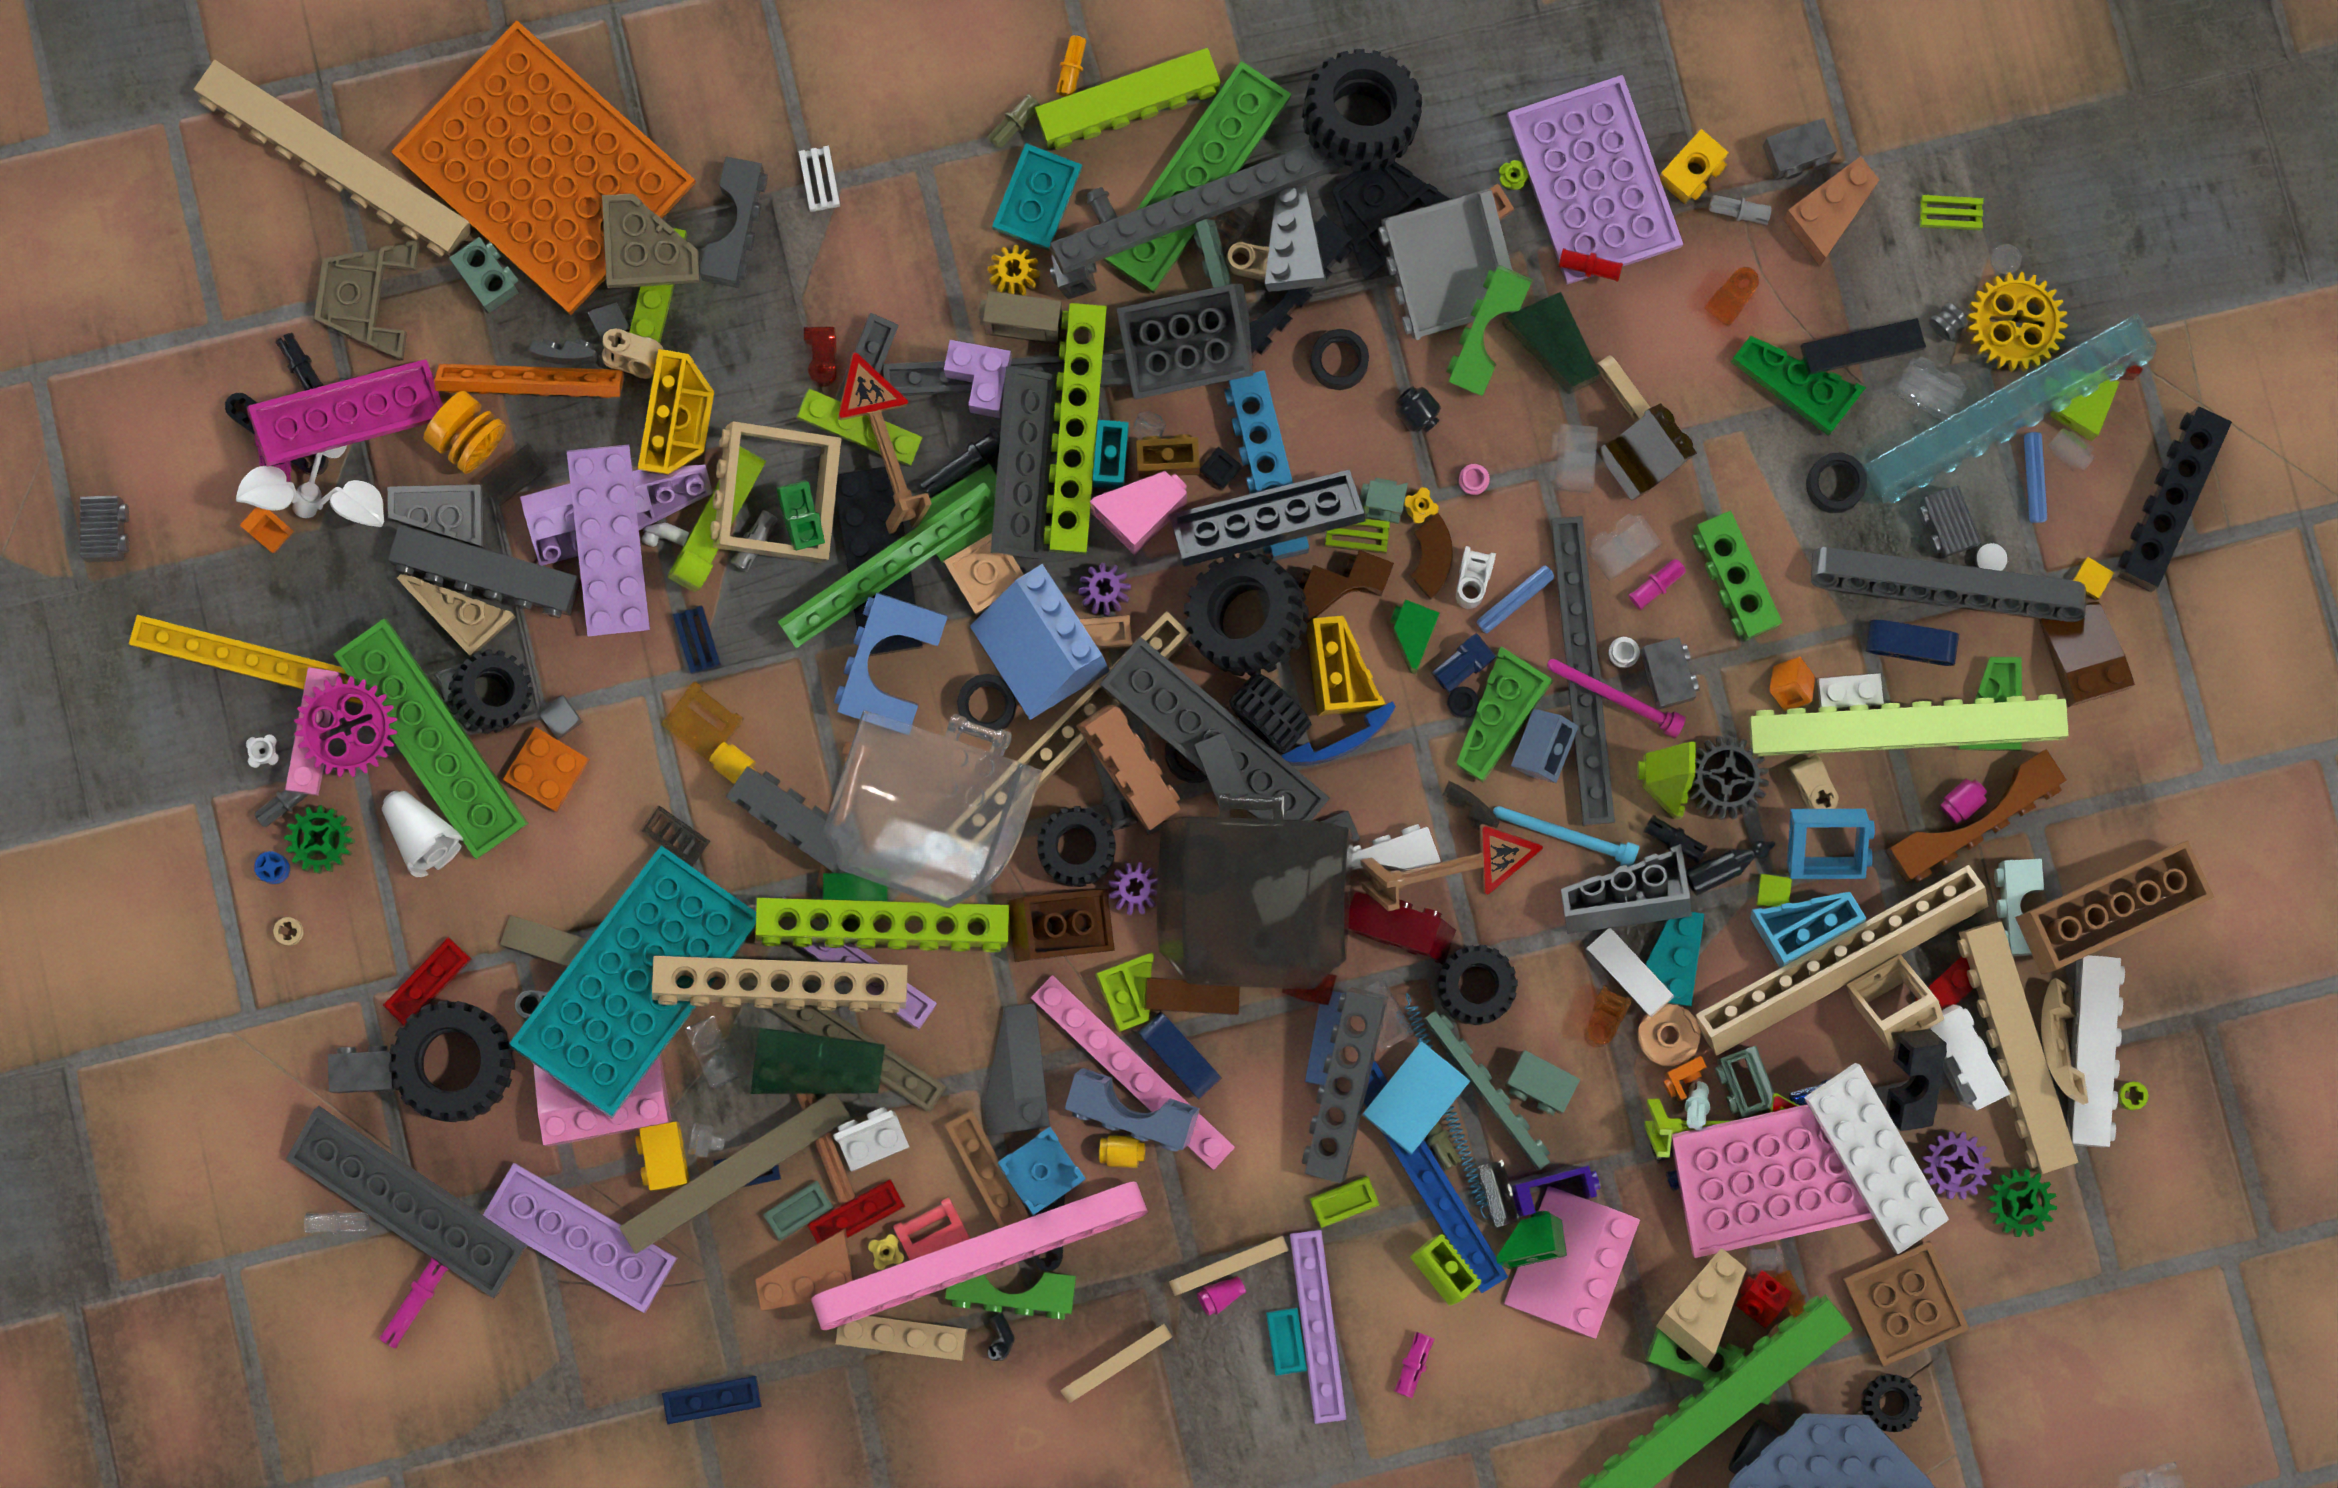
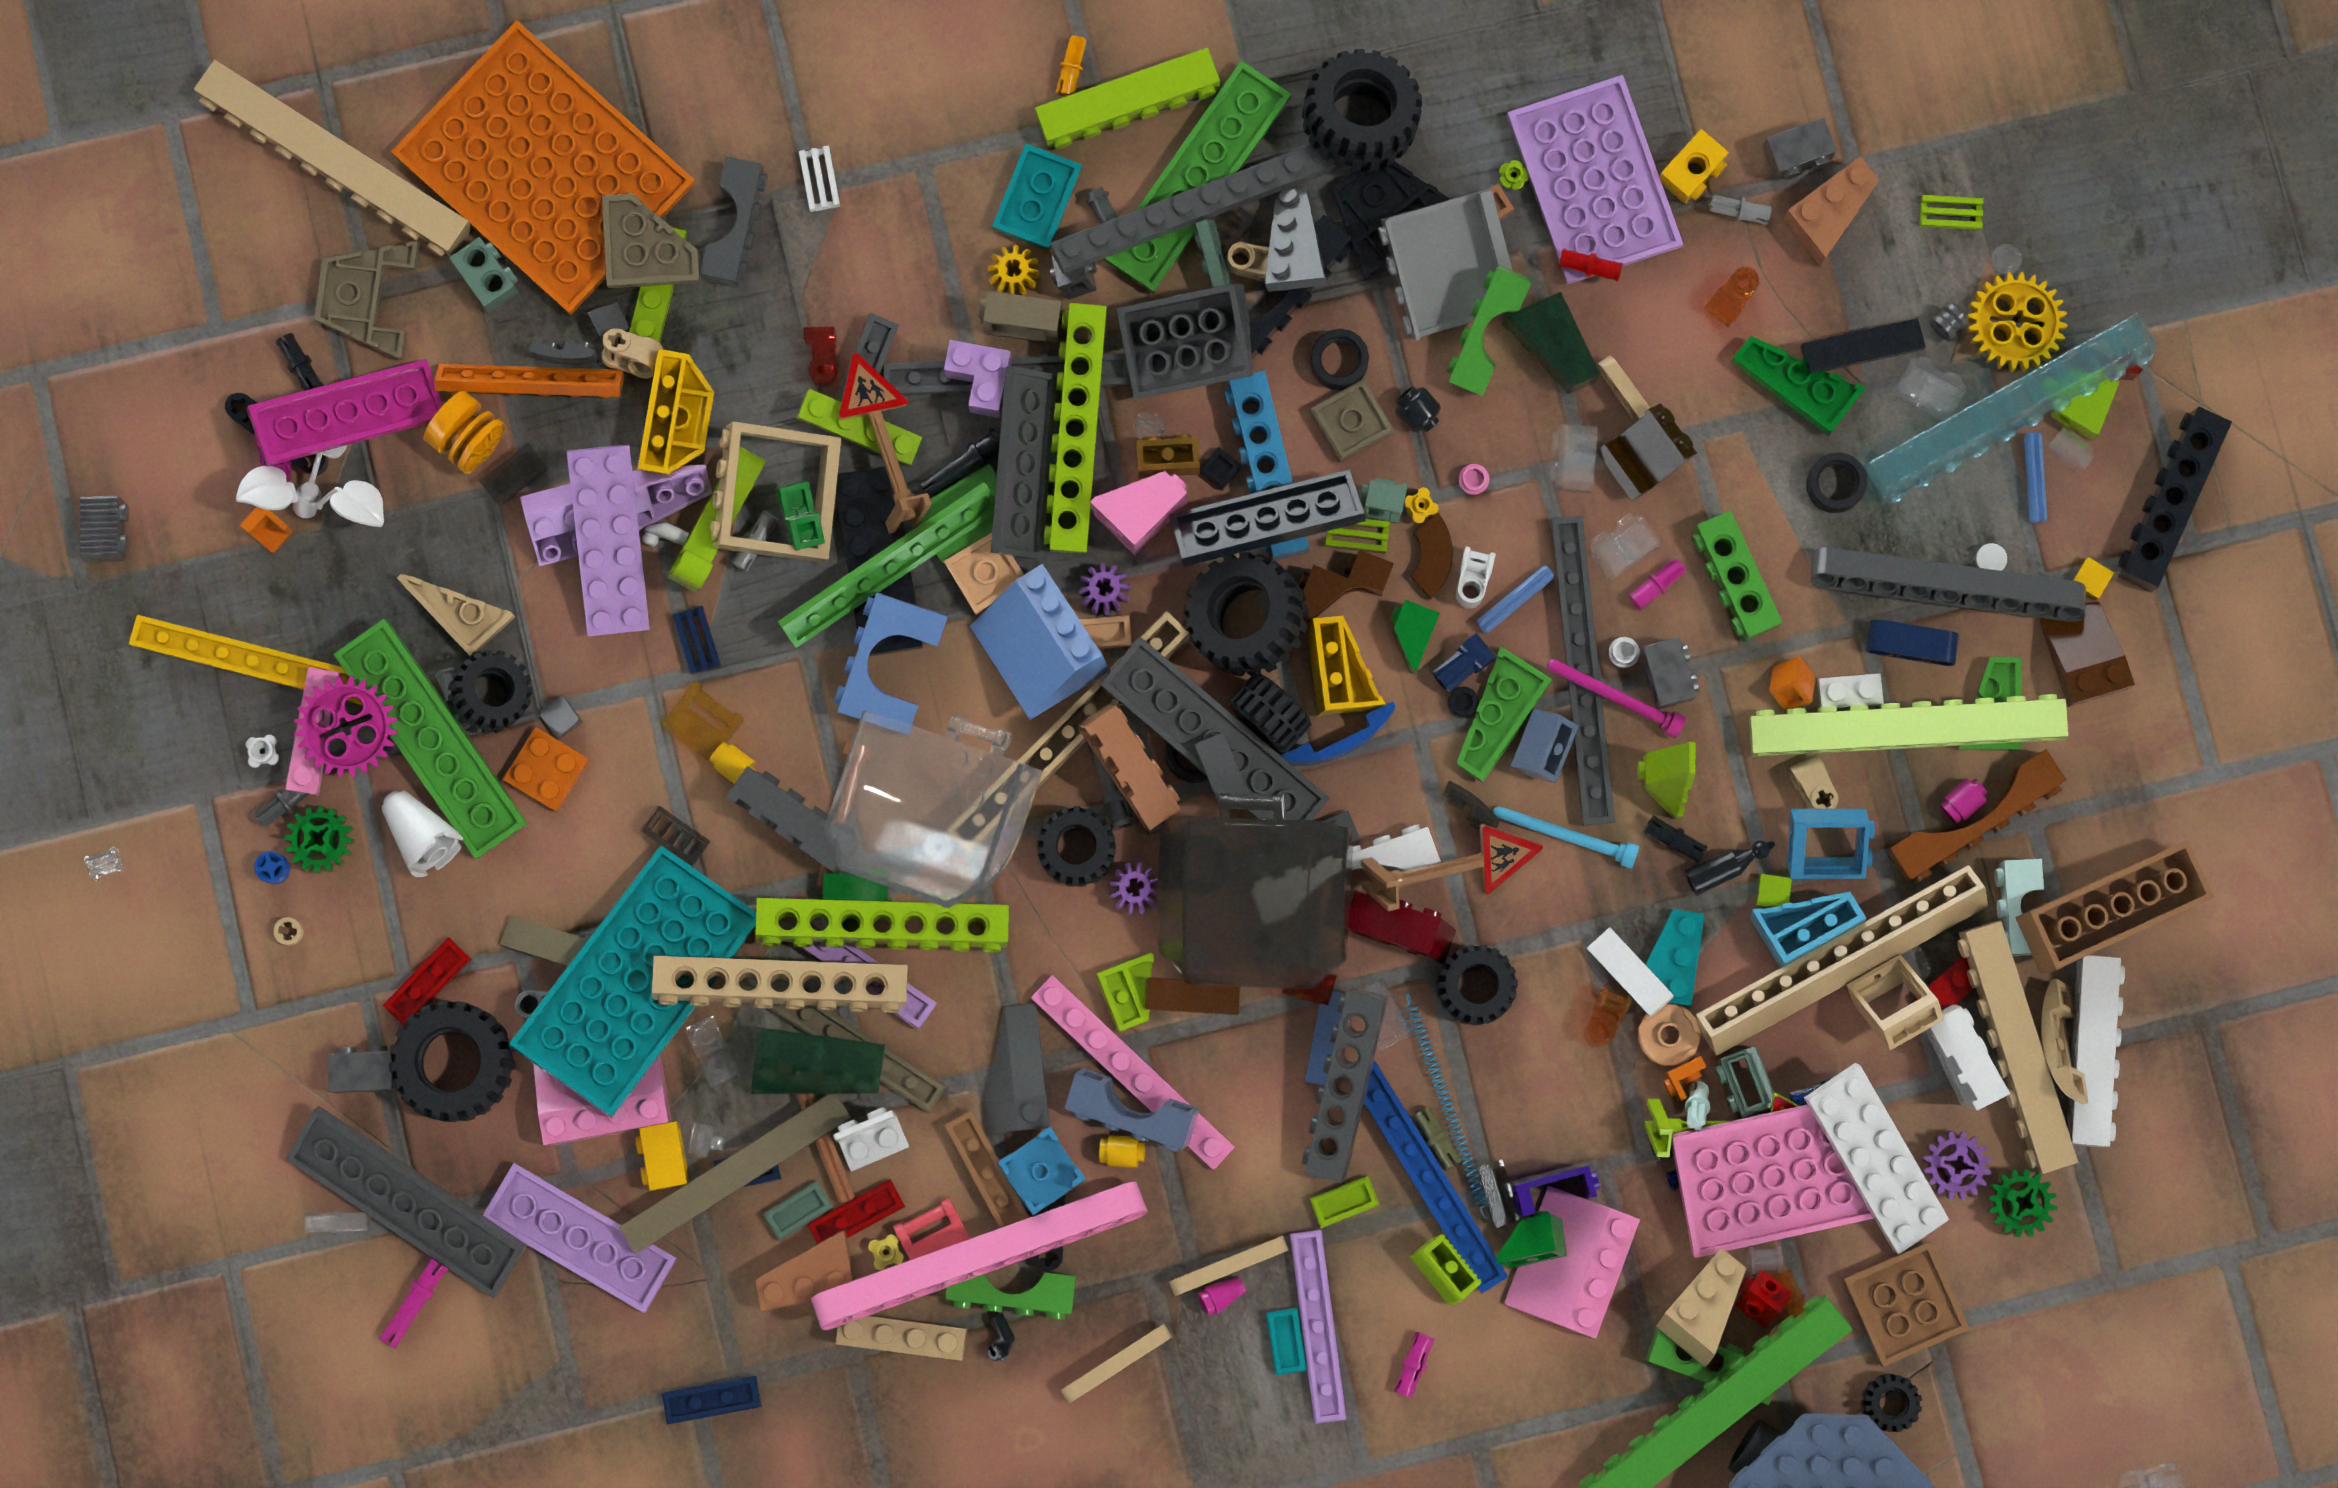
light grey wing [387,485,483,547] -> none
dark grey brick [388,525,581,618] -> none
black tyre [957,674,1017,735] -> none
olive axle [988,94,1040,149] -> none
reddish brown slope [1007,889,1115,962] -> none
teal brick [1093,420,1129,489] -> none
dark blue beam [1137,1011,1222,1099] -> none
medium azure tile [1362,1041,1470,1155] -> none
sand green plate [1423,1011,1550,1171] -> none
sand green brick [1505,1050,1581,1116] -> none
dark grey wedge [1561,844,1692,934] -> none
dark grey gear [1688,736,1769,820] -> none
black arch [1885,1029,1947,1131] -> none
flat silver brick [1918,485,1981,559] -> none
lime bush [2118,1081,2149,1111] -> none
none -> clear bush [84,846,125,882]
none -> dark tan plate [1310,378,1395,463]

